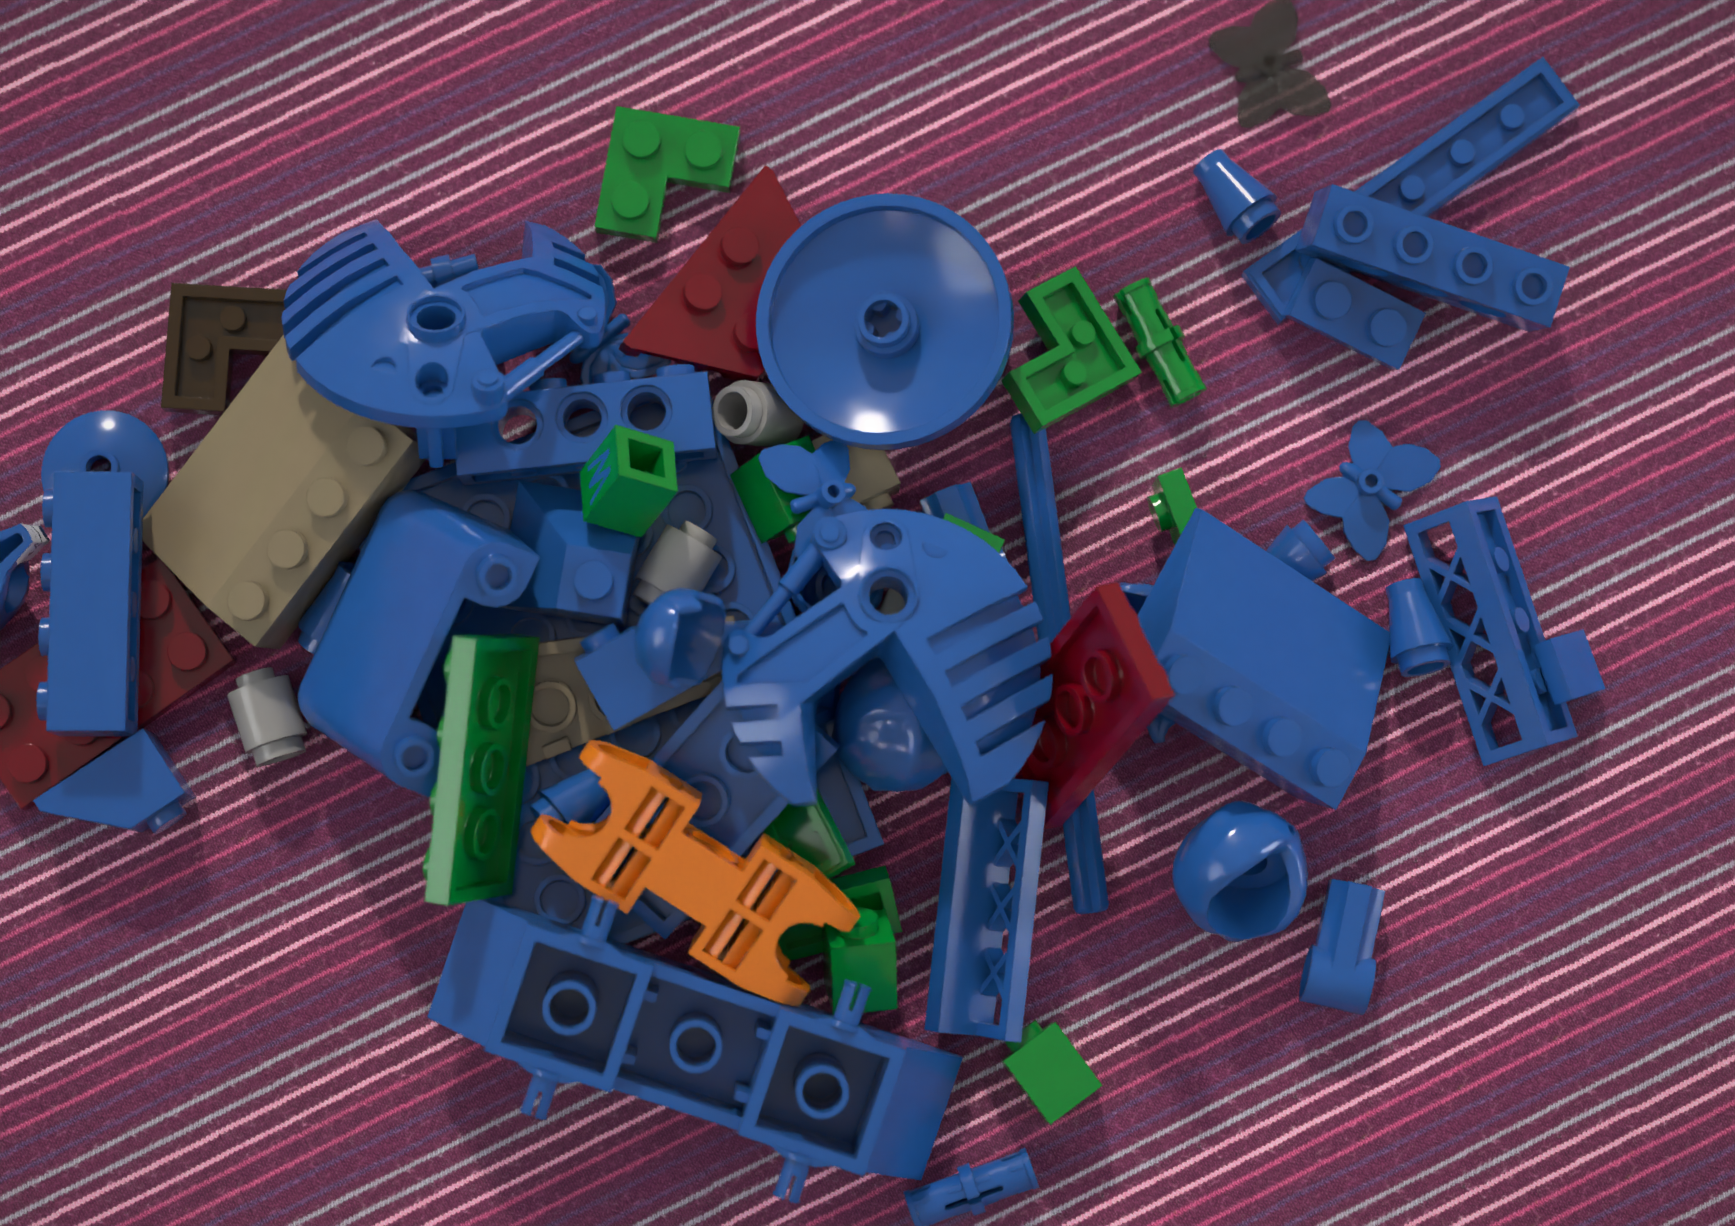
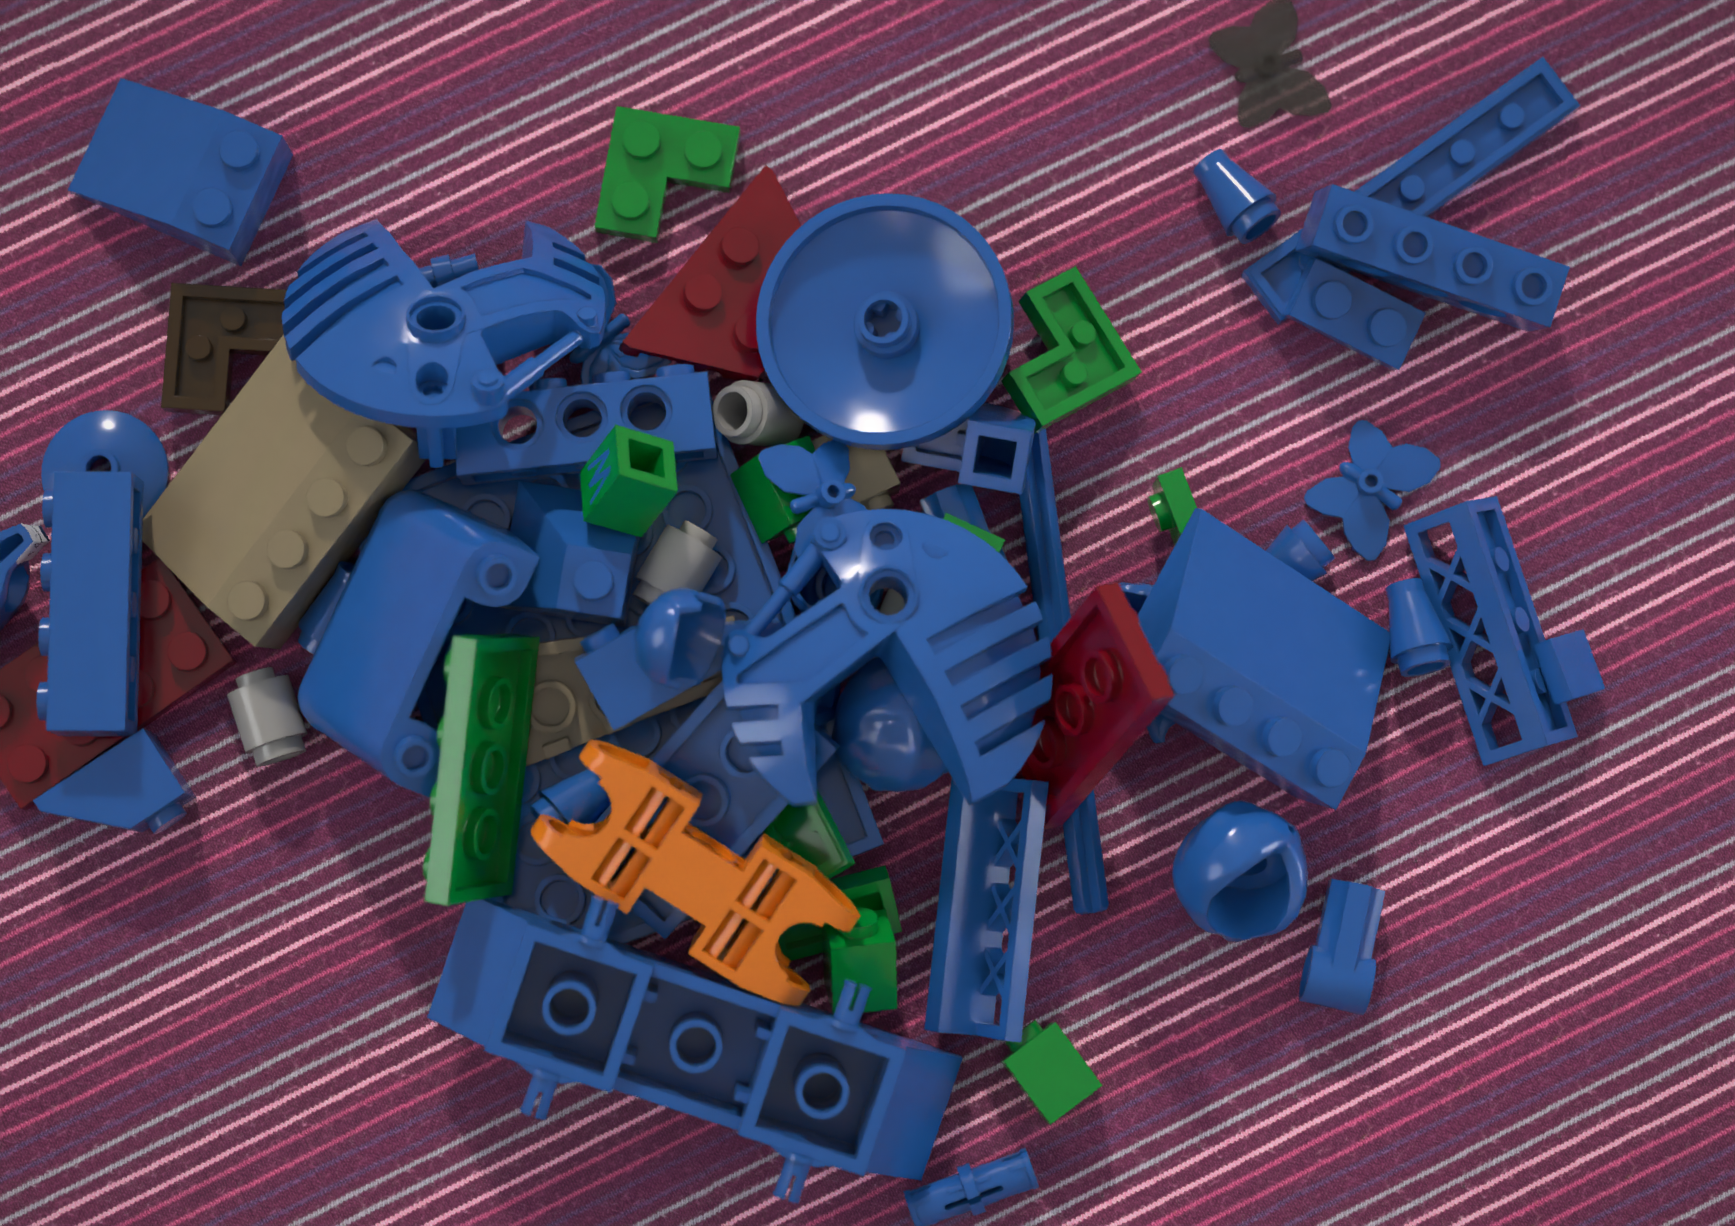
green pin [1113,277,1207,408] -> none
none -> blue slope [68,78,294,266]
none -> blue brick [901,402,1036,494]

